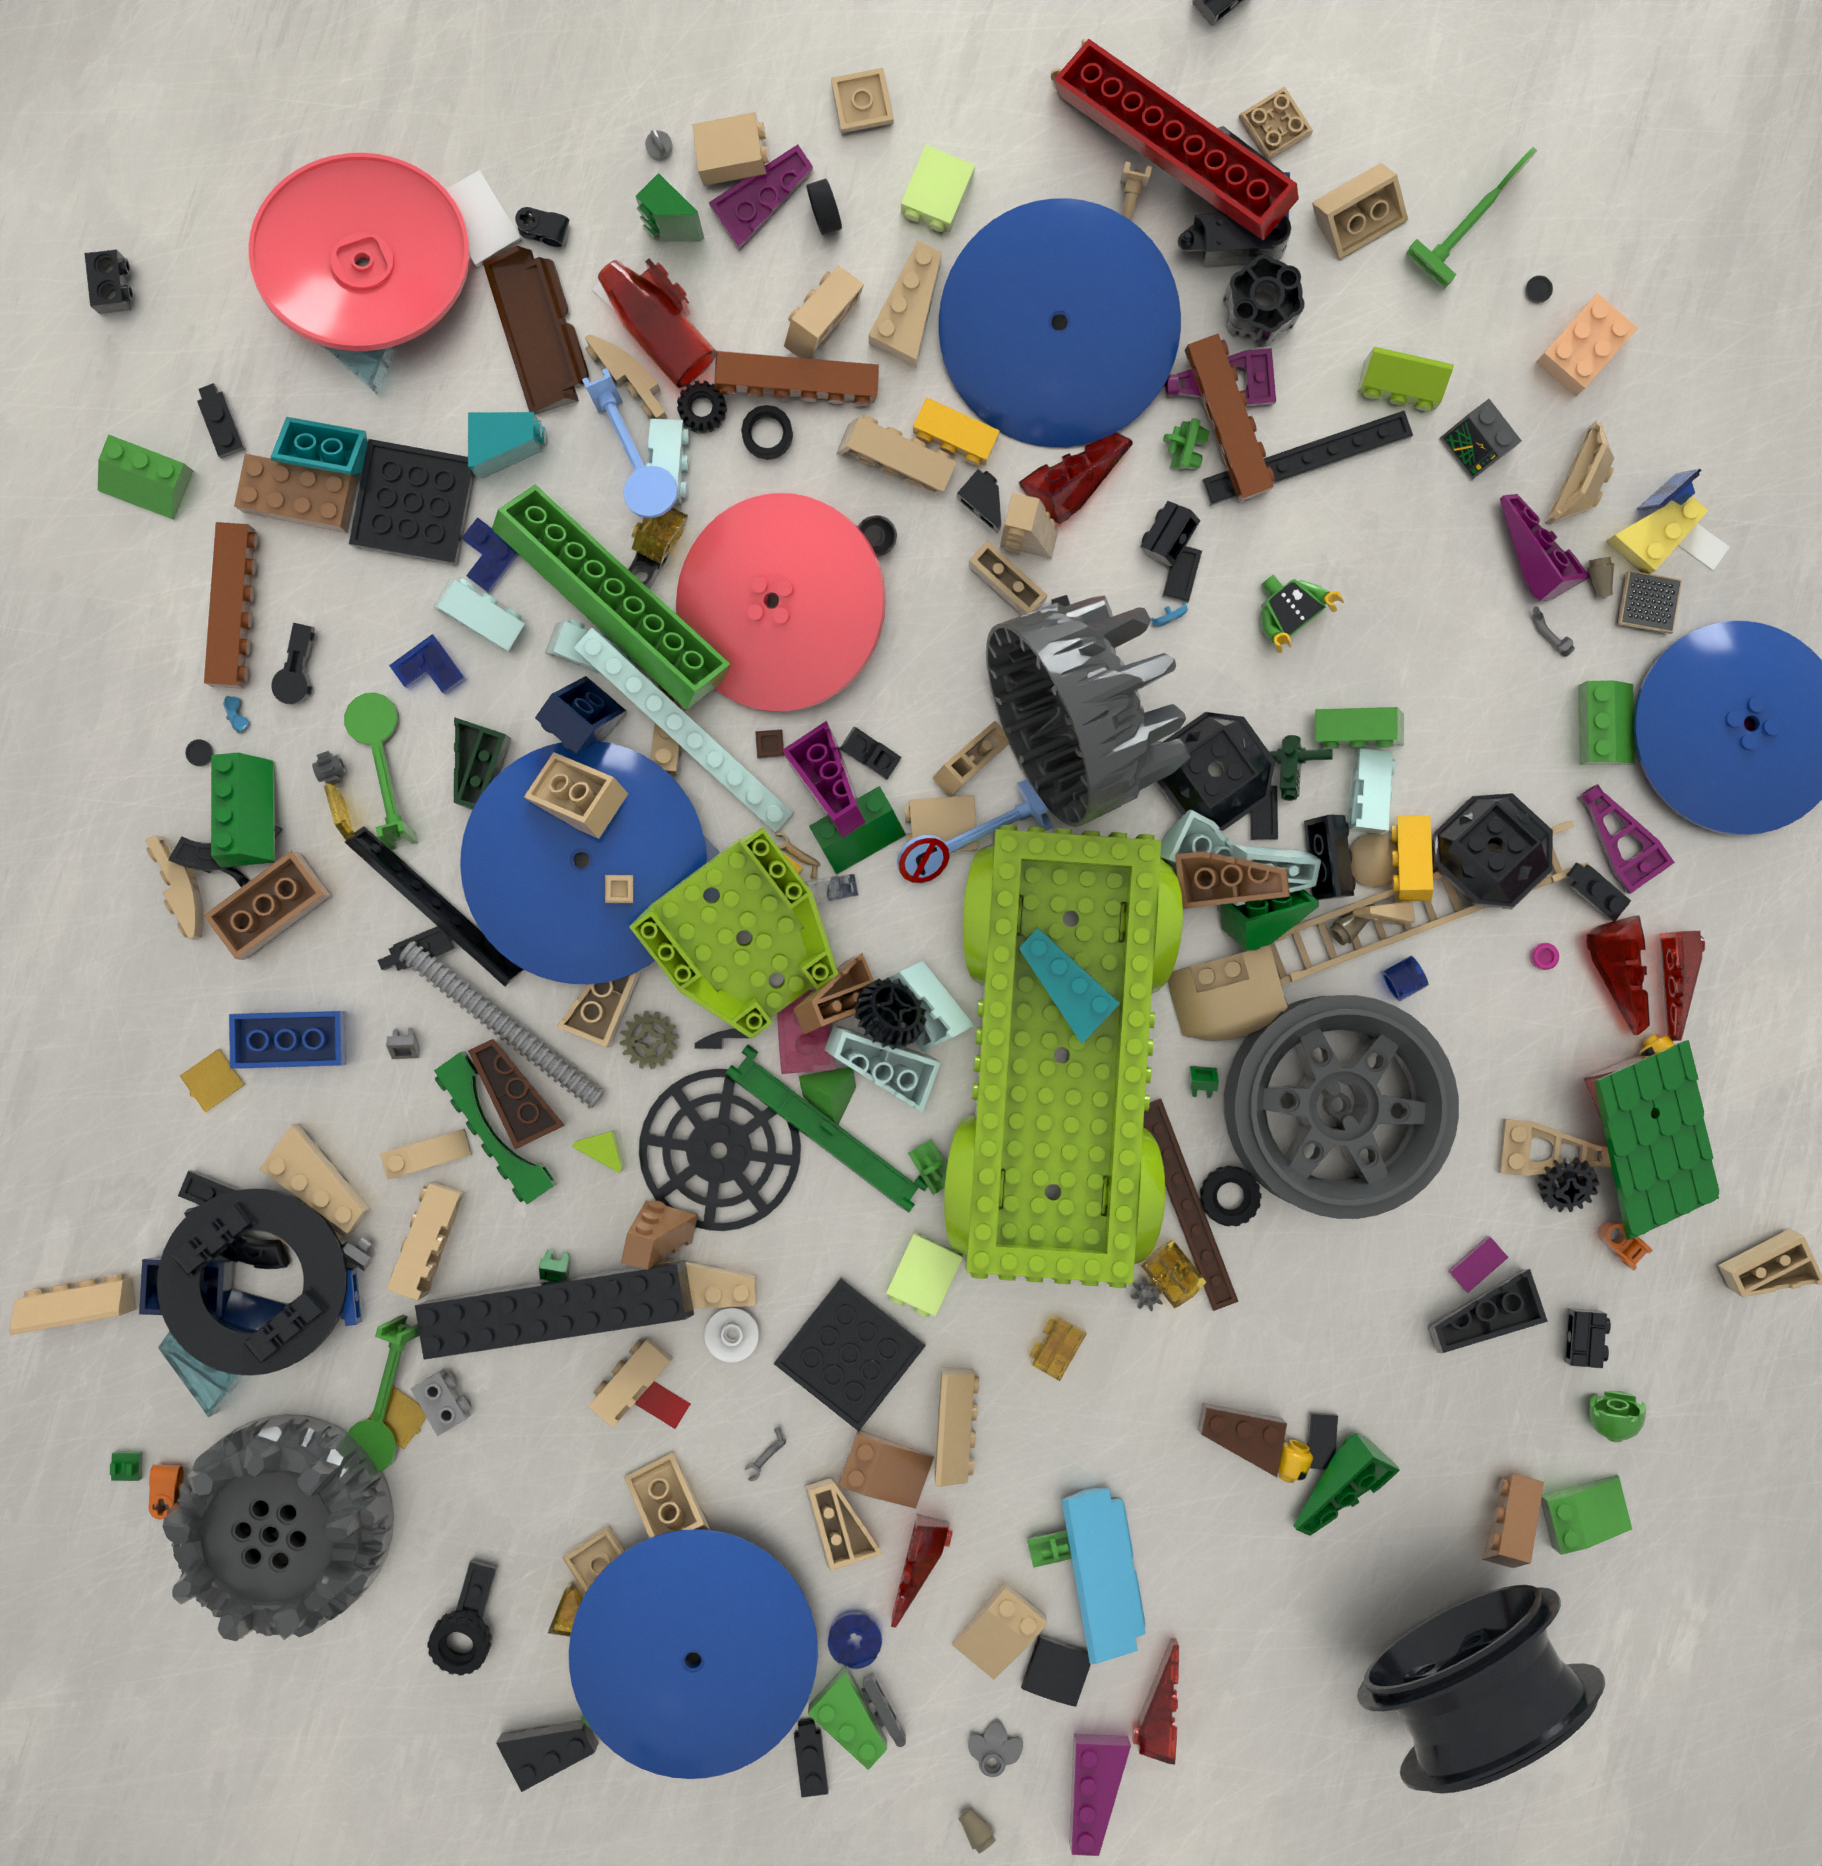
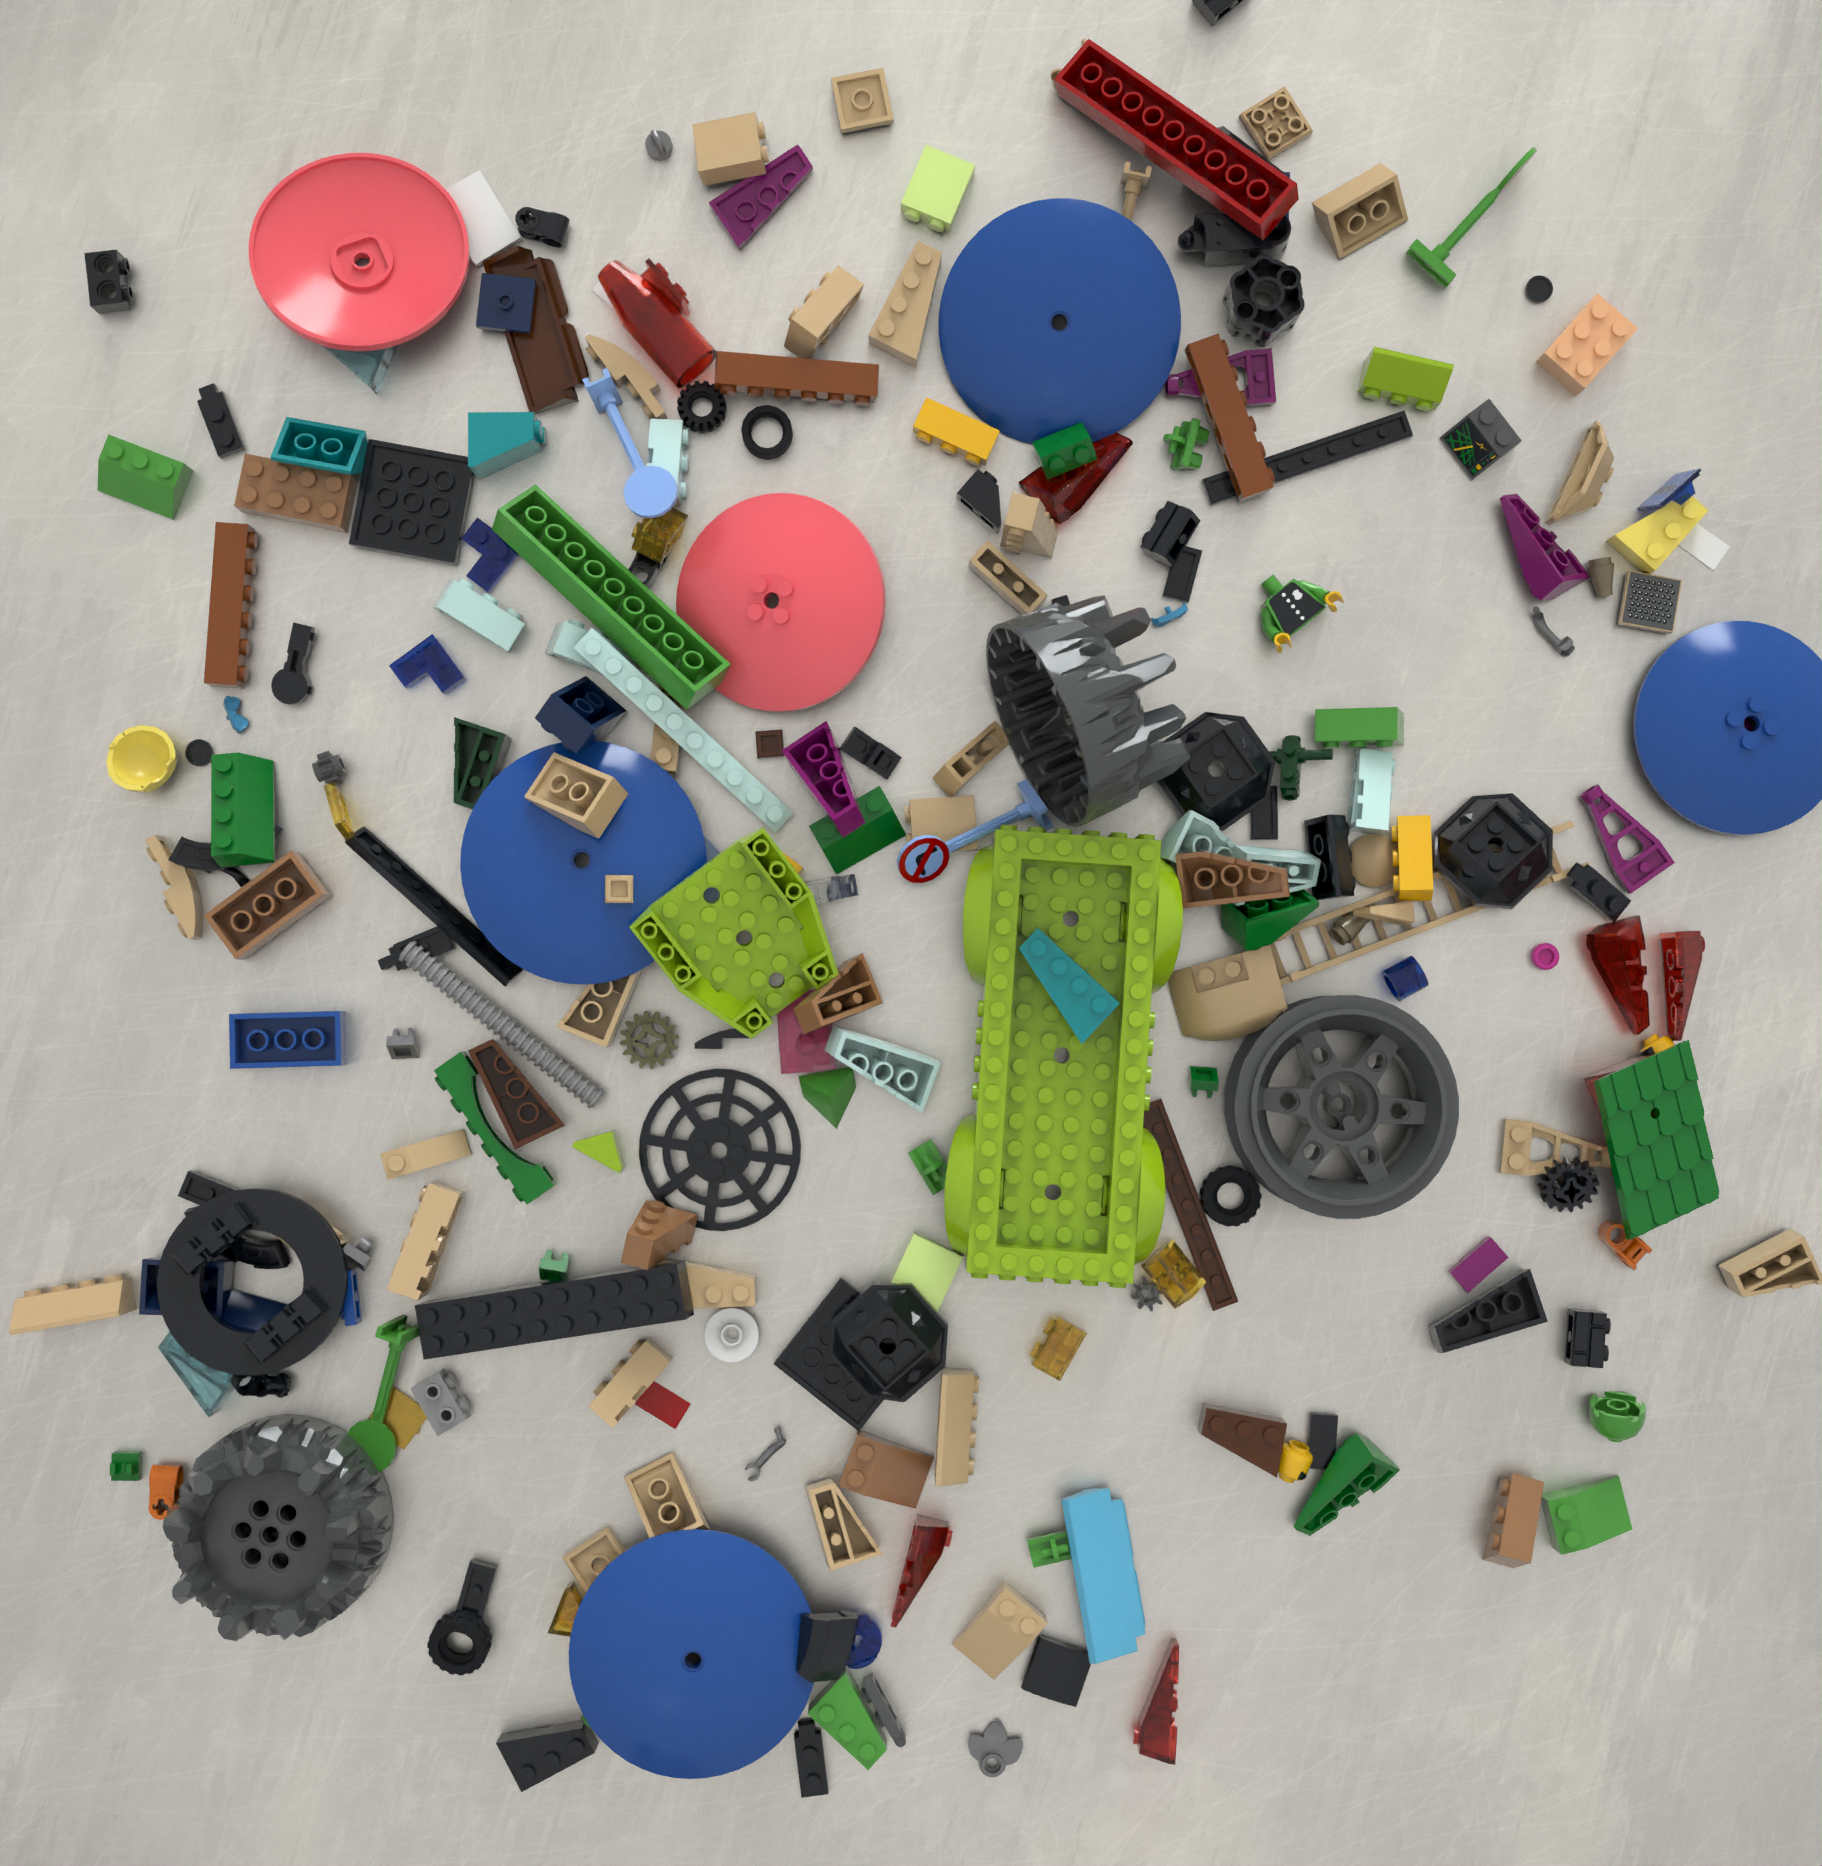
clear yellow piece [180,1049,245,1112] -> none
tan wedge [259,1123,370,1233] -> none
bright green piece [344,692,417,850] -> none
green slope [635,173,704,242] -> none
green piece [725,1044,928,1213] -> none
tan piece [775,833,820,879] -> none
black tyre [806,178,842,235] -> none
tan wedge [836,415,956,495] -> none
black gear [854,978,927,1050] -> none
dark grey hair [858,515,897,556] -> none
light aqua wedge [889,961,975,1052] -> none
dark tan cone [958,1809,996,1853] -> none
magenta wedge [1069,1734,1131,1856] -> none
black wheel [1357,1585,1606,1794] -> none
bright green slope [1578,680,1635,765] -> none
none -> light yellow cylinder [106,725,177,793]
none -> black connector [230,1373,290,1398]
none -> dark blue plate [476,273,537,334]
none -> black slope [796,1610,859,1682]
none -> black piece [830,1283,948,1402]
none -> green brick [1032,422,1097,480]

